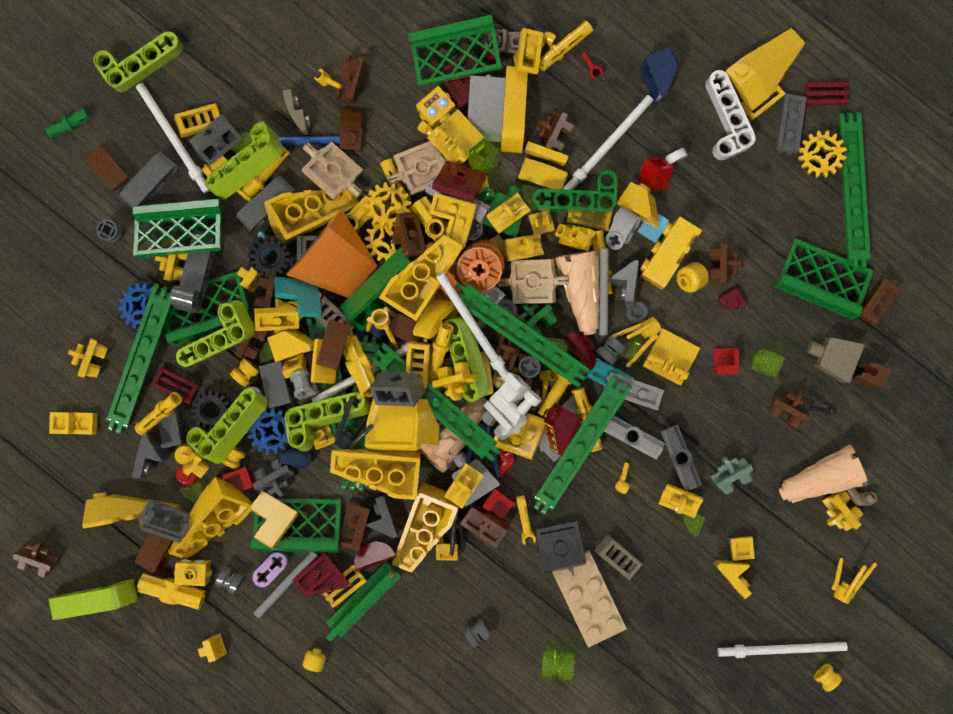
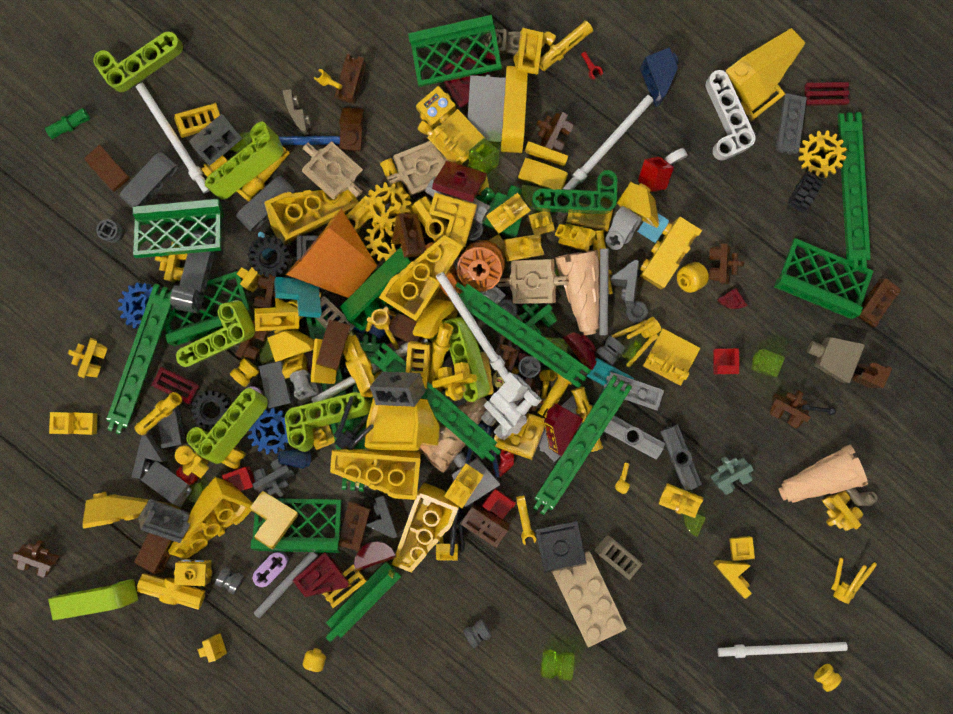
none -> dark grey hinge [141,461,192,508]
none -> black tyre [788,171,824,213]

